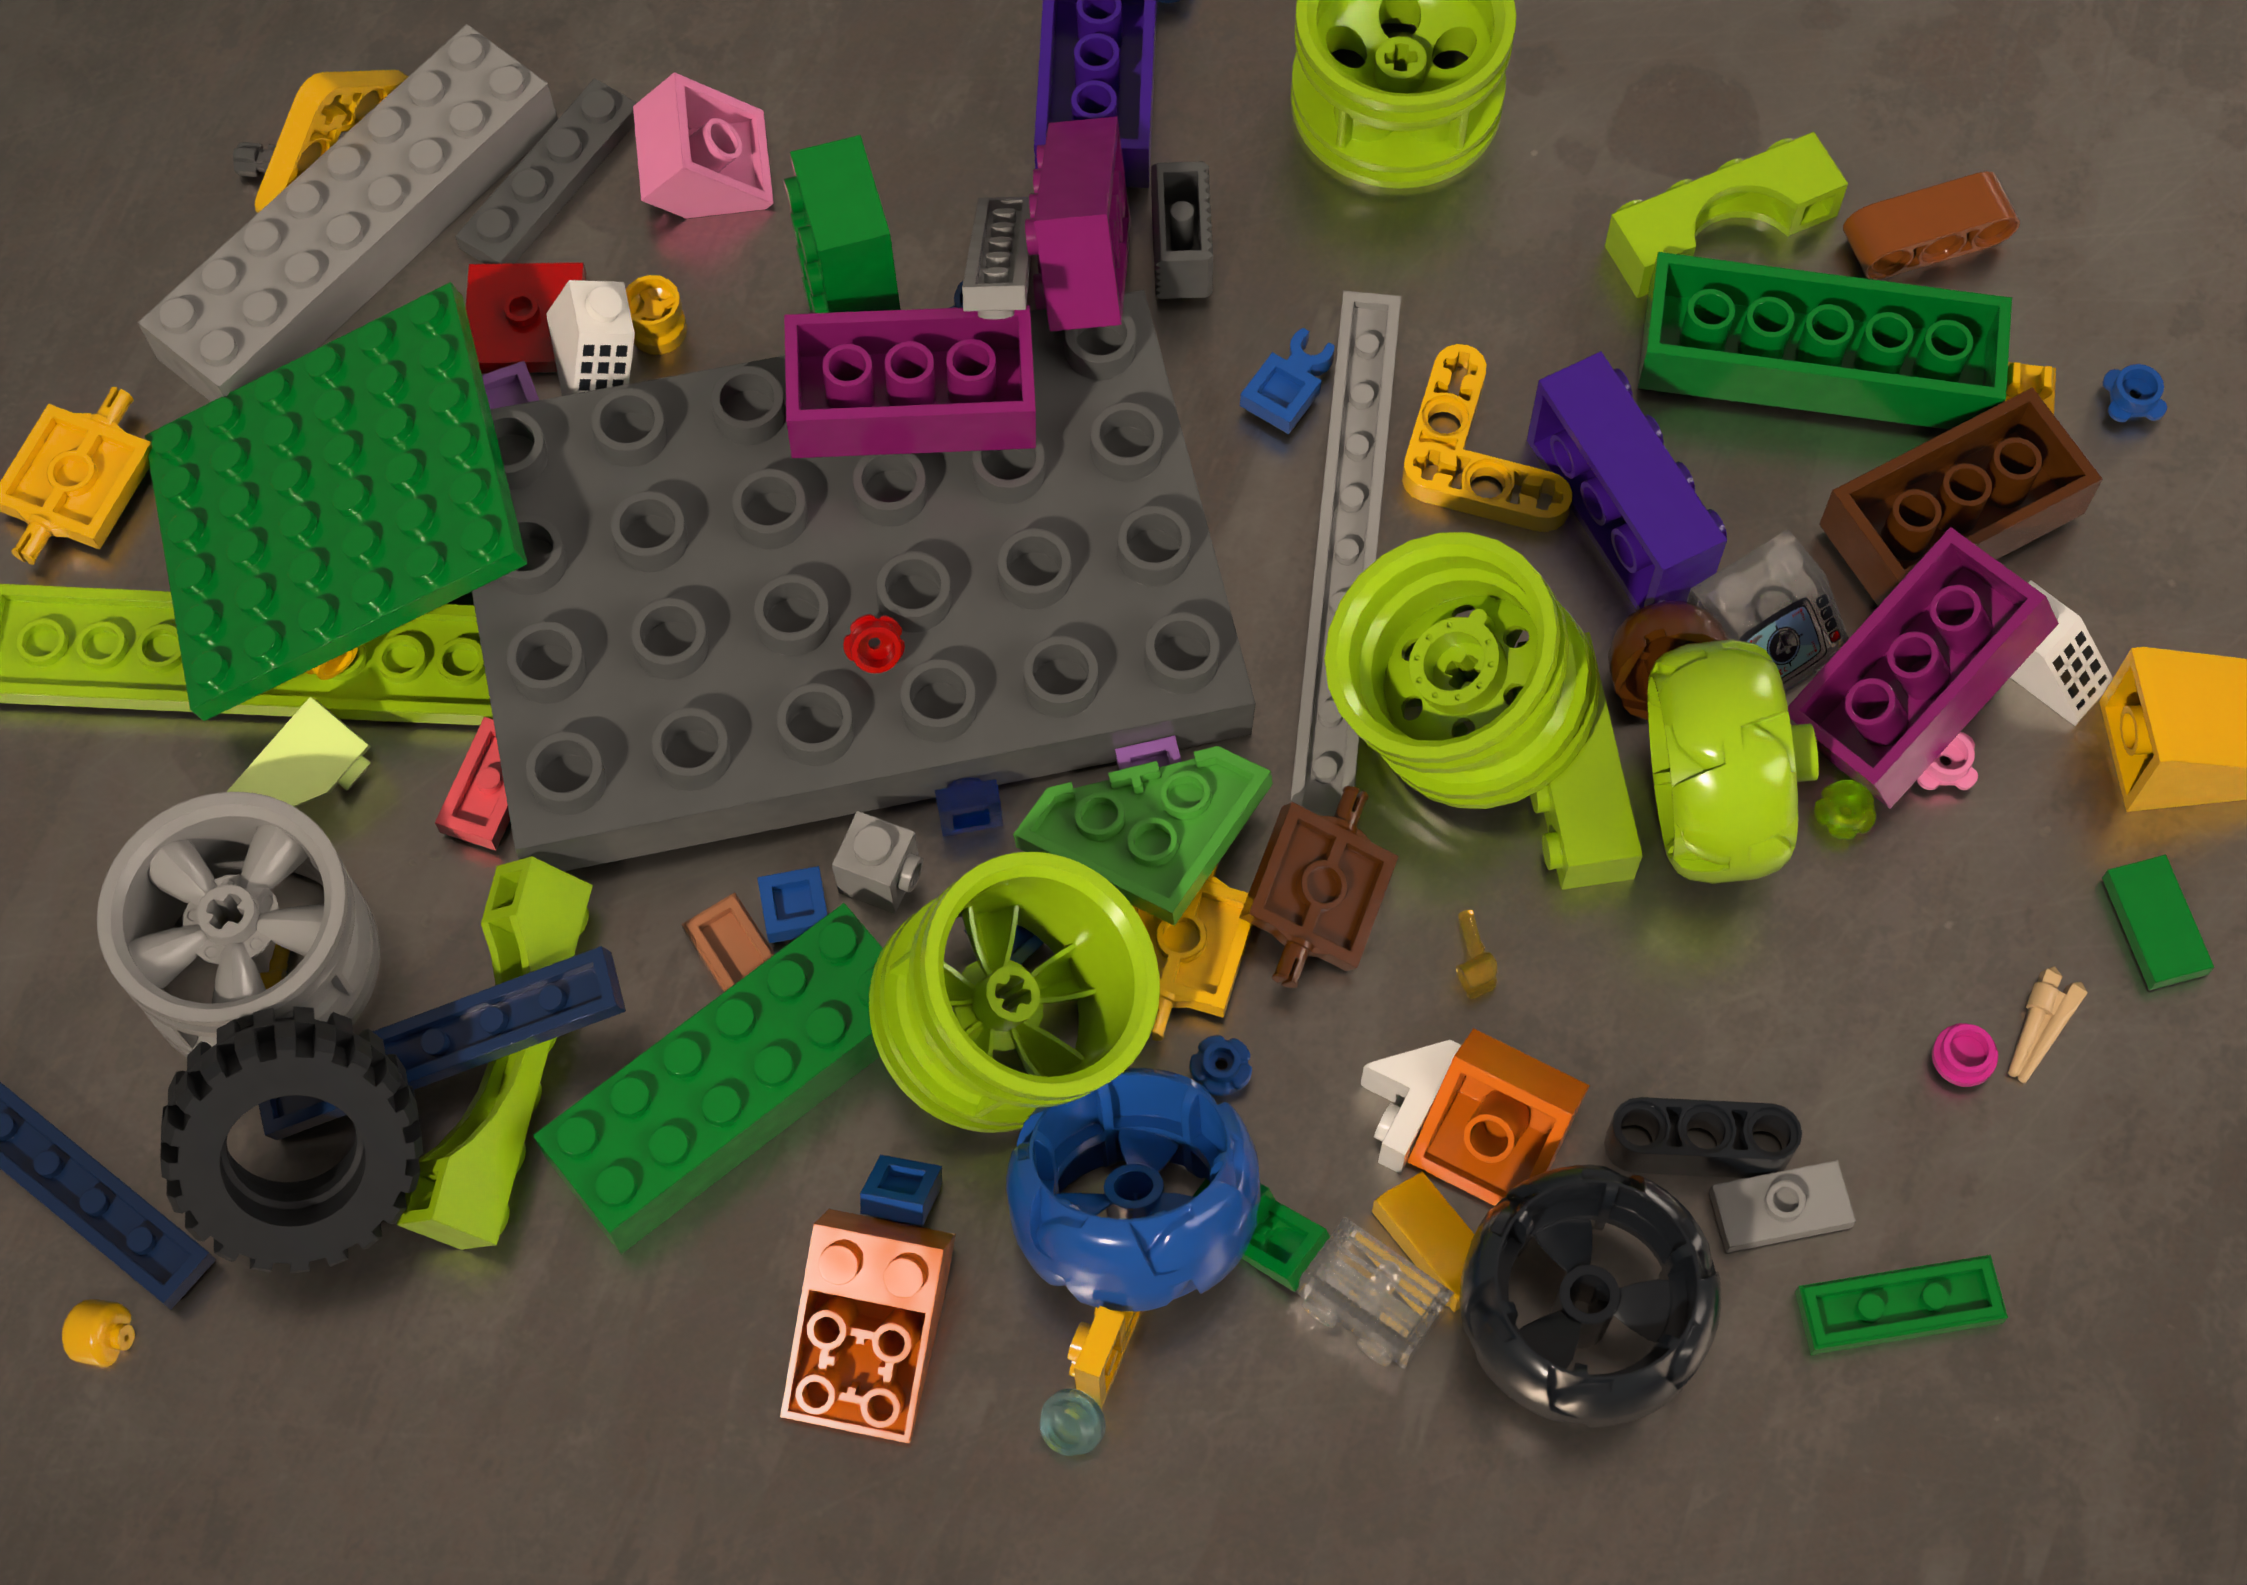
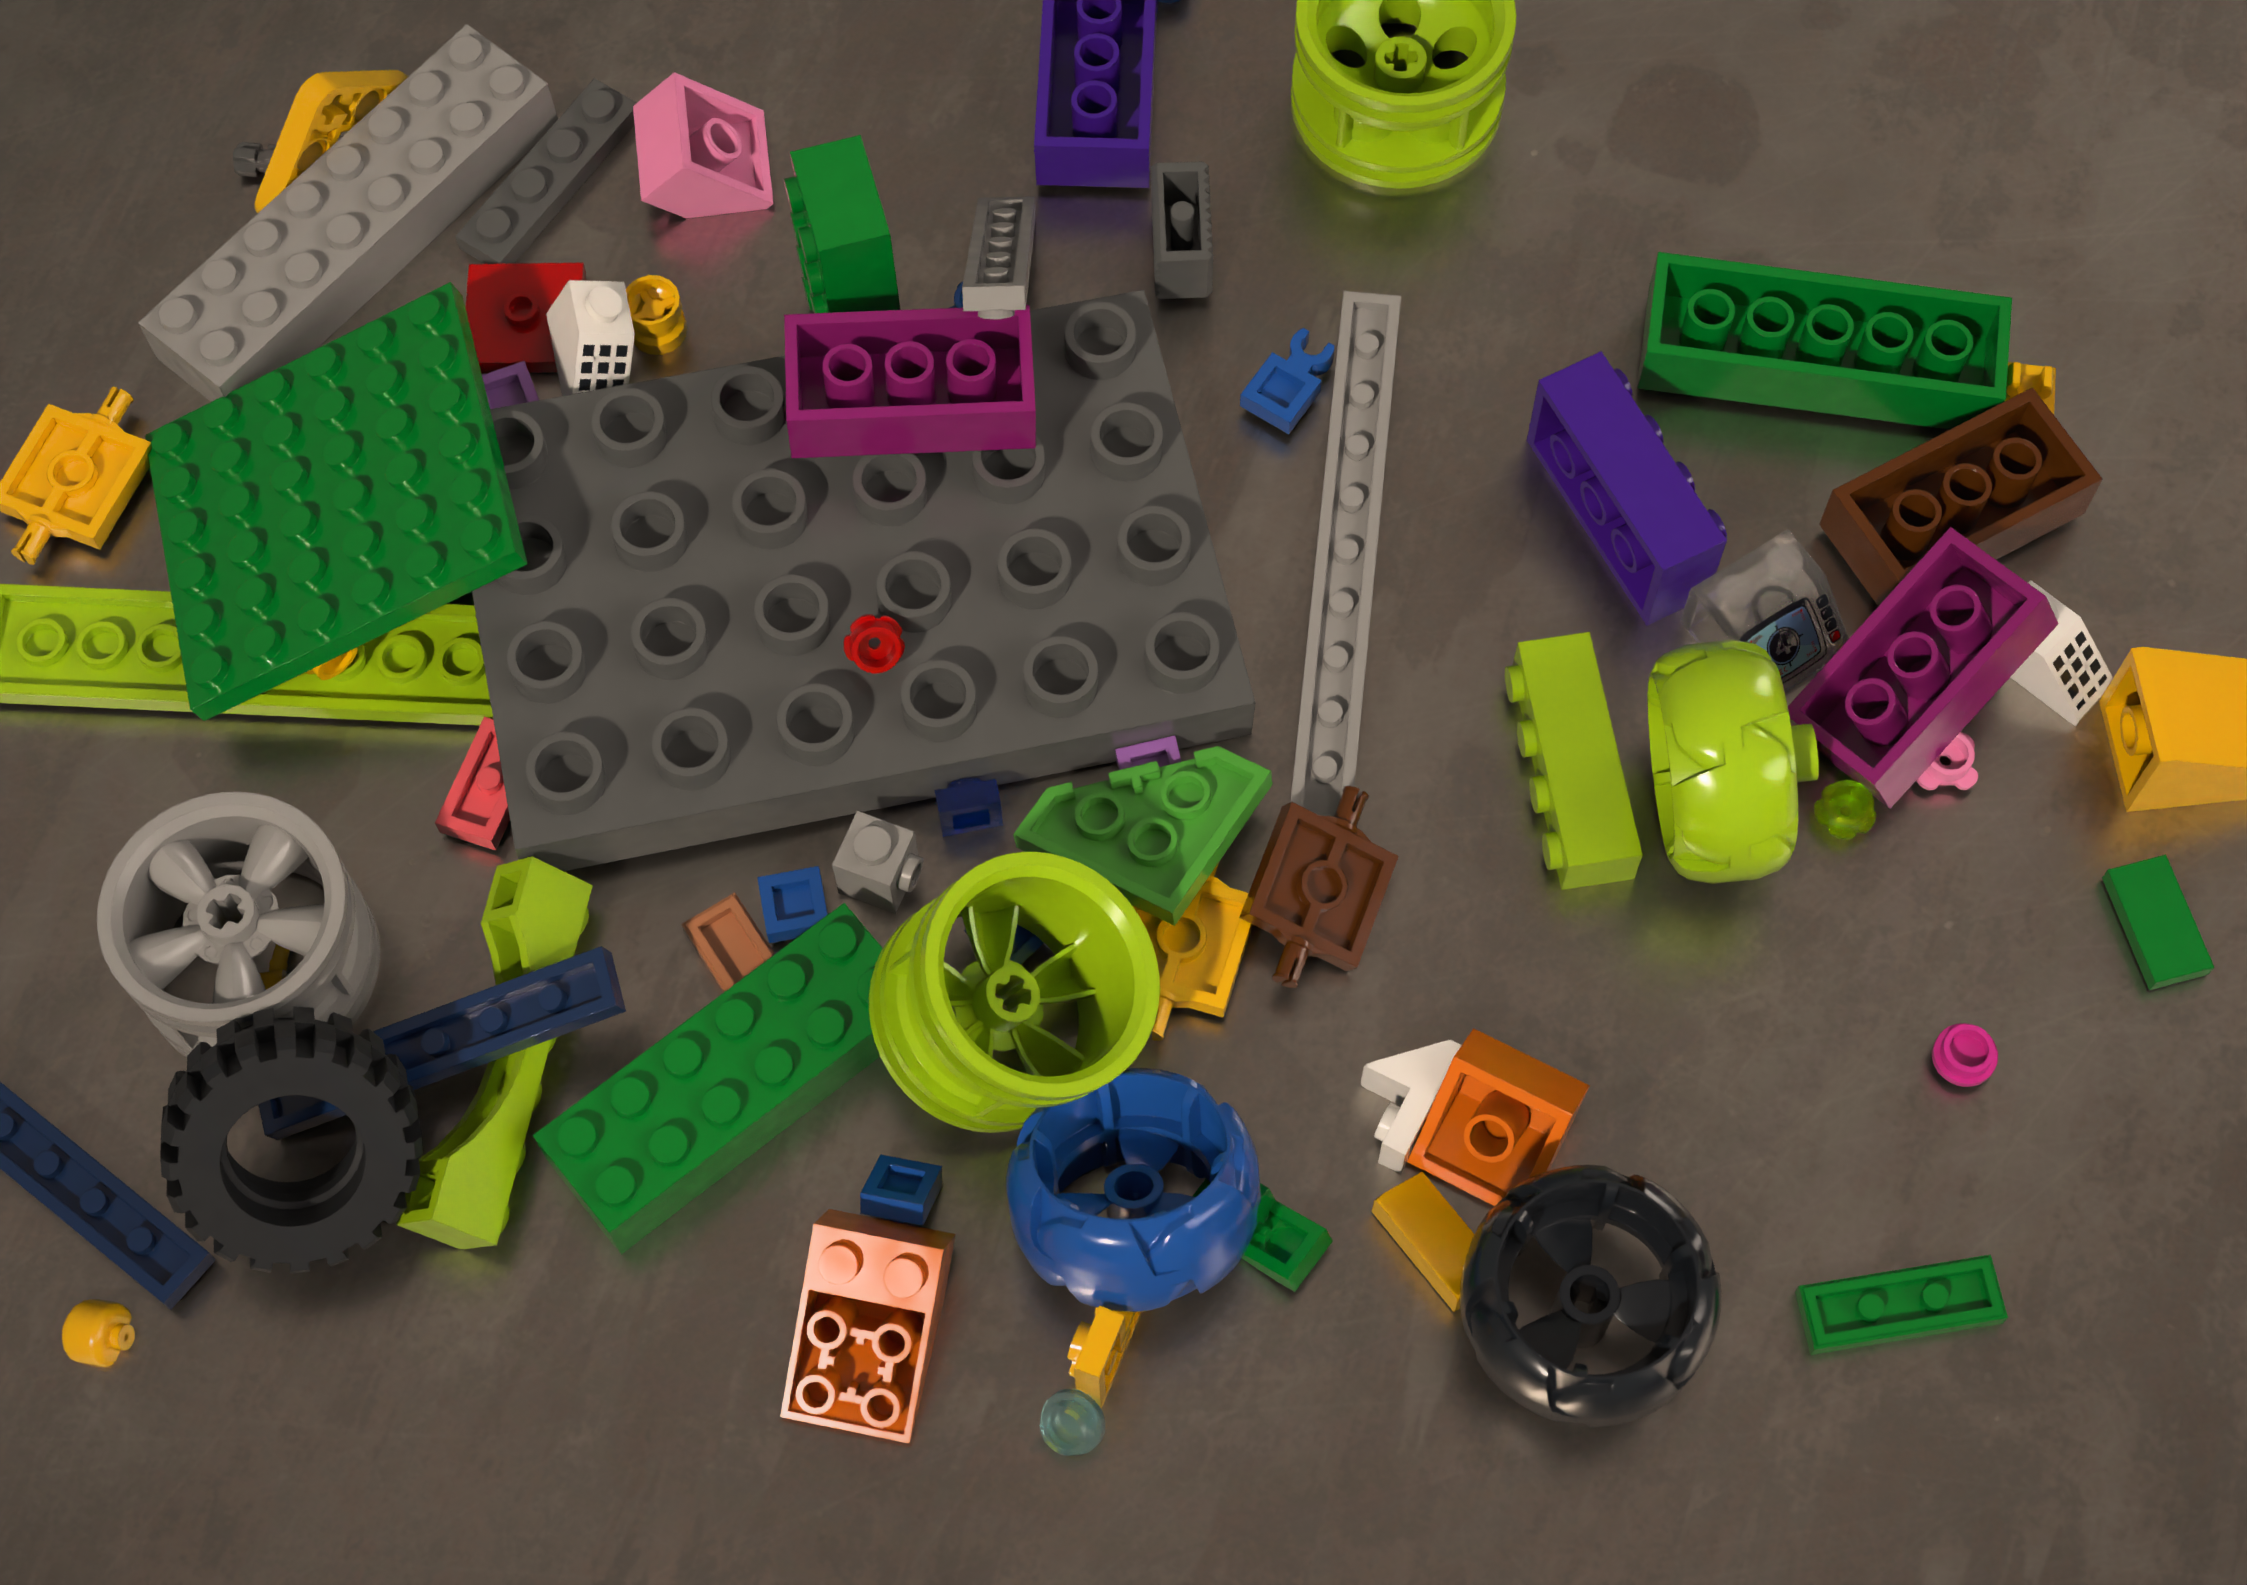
yellowish green slope [227,697,371,807] -> none
magenta brick [1025,116,1131,331] -> none
blue plate [1189,1035,1252,1096] -> none
clear brick [1297,1217,1454,1369] -> none
lime wheel [1324,532,1600,809] -> none
yellow beam [1402,344,1572,532] -> none
clear yellow hand [1456,910,1497,999] -> none
black beam [1604,1097,1802,1178] -> none
lime arch [1605,132,1848,299] -> none
reddish brown cylinder [1608,601,1728,720] -> none
light grey plate [1709,1160,1856,1253] -> none
dark orange beam [1843,171,2020,280] -> none
tan piece [2008,966,2088,1083] -> none
blue plate [2102,364,2167,422] -> none

